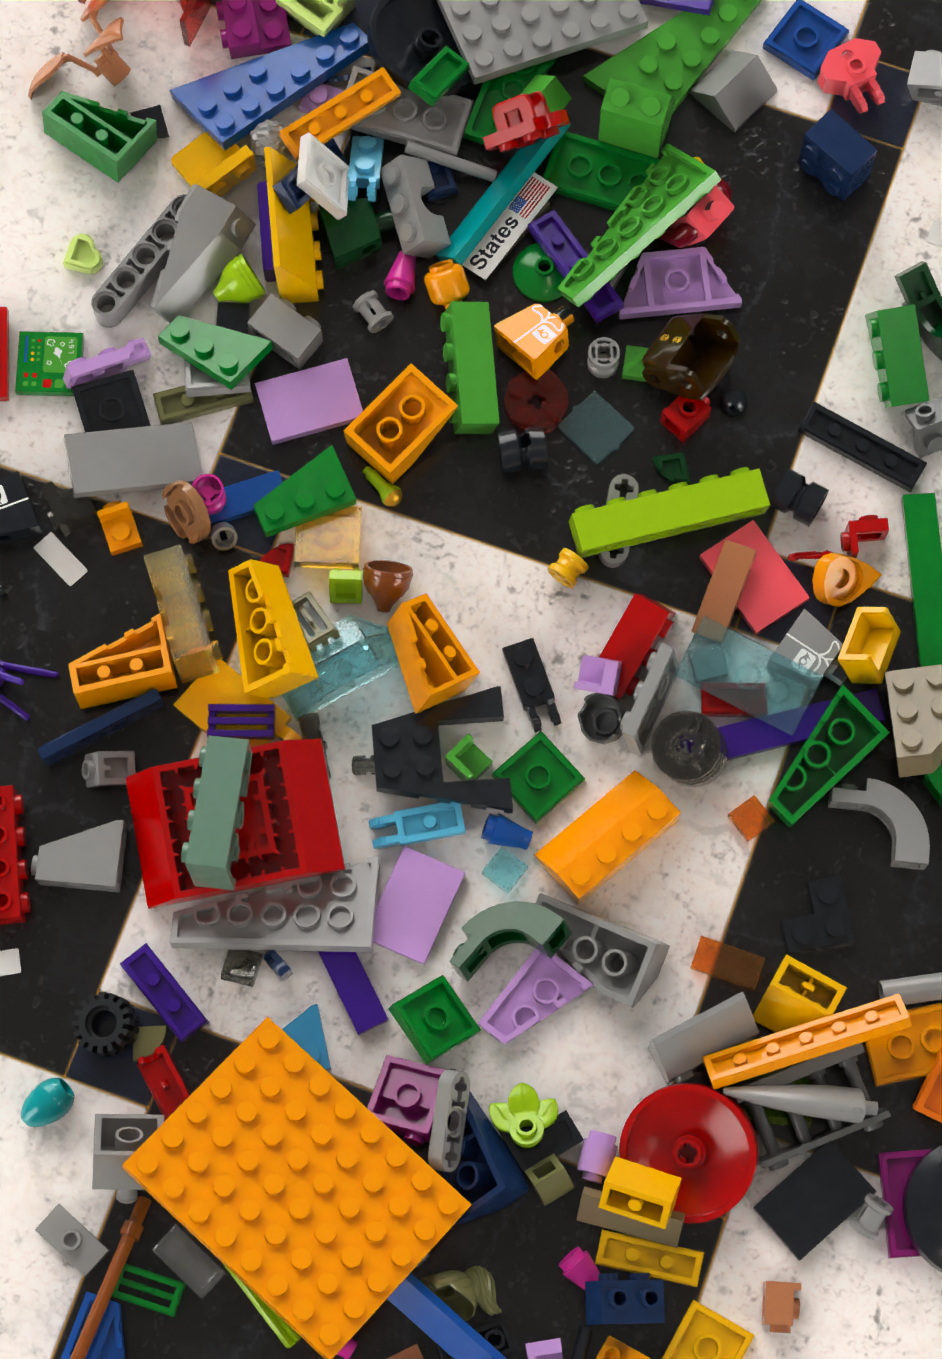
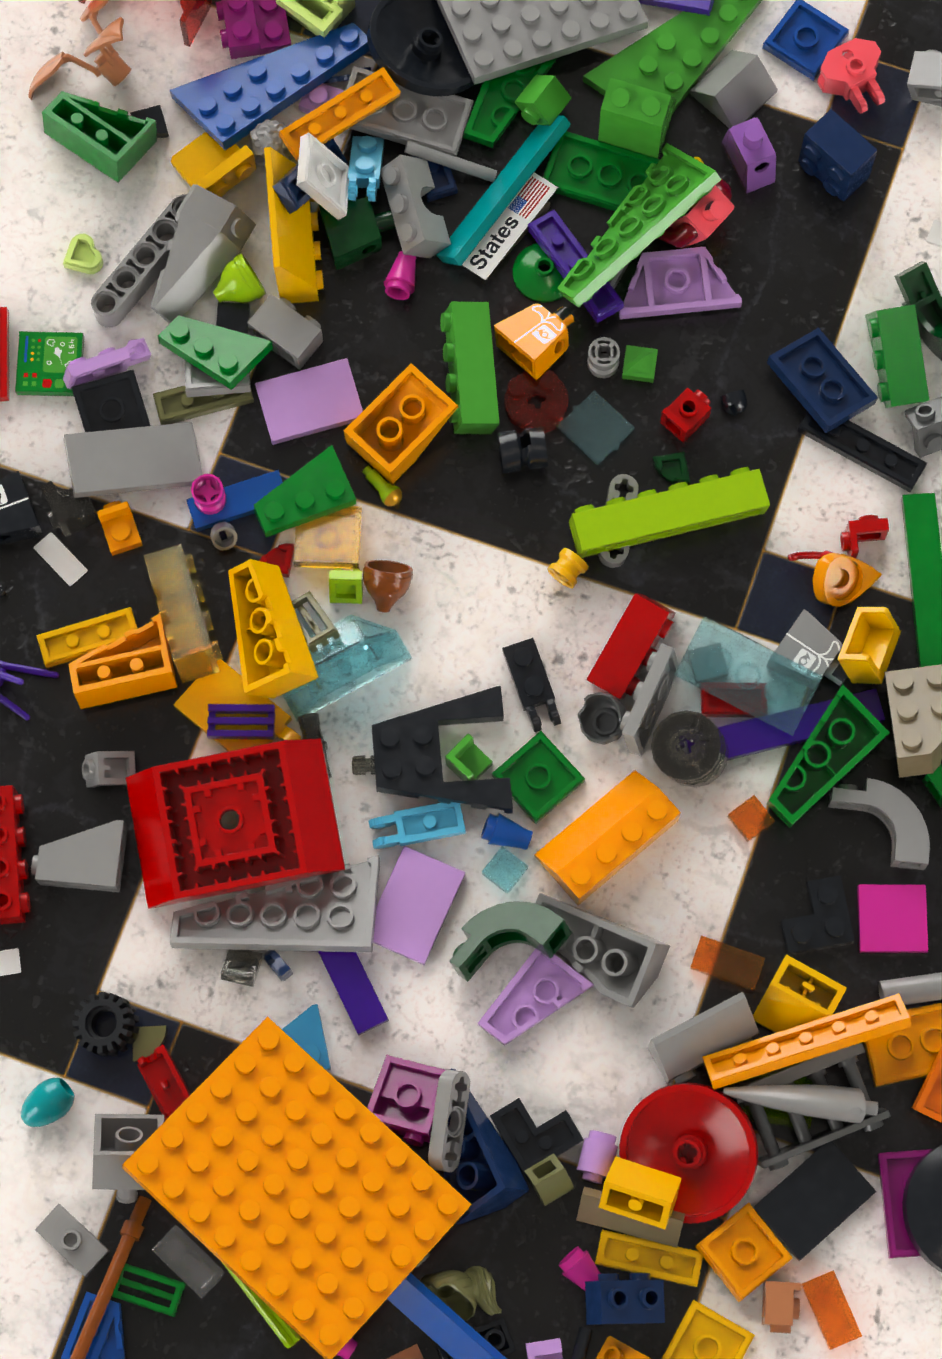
dark blue tile [37,688,165,767] -> none
dark purple tile [120,943,209,1044] -> none
medium nougat tile [162,480,210,544] -> none
sand green wedge [181,735,253,890] -> none
dark purple tile [257,181,276,282] -> none
light grey bush [352,290,394,333] -> none
light orange wedge [387,593,480,714] -> none
green tile [388,975,481,1065] -> none
green tile [408,46,469,107] -> none
light orange head [424,259,470,309] -> none
red piece [482,91,570,152] -> none
lime plate [489,1083,558,1148] -> none
lavender panel [574,655,622,695] -> none
dark brown piece [642,314,741,400] -> none
nougat tile [691,539,758,643] -> none
coral tile [699,520,810,636] -> none
black wheel [770,468,829,527] -> none
light grey bush [849,1193,894,1240] -> none
none -> yellow tile [36,607,138,668]
none -> light orange tile [695,1203,793,1302]
none -> medium lavender torso [722,117,776,194]
none -> dark blue plate [767,328,878,433]
none -> clear orange tile [801,1270,862,1350]
none -> dark pink tile [857,884,928,953]

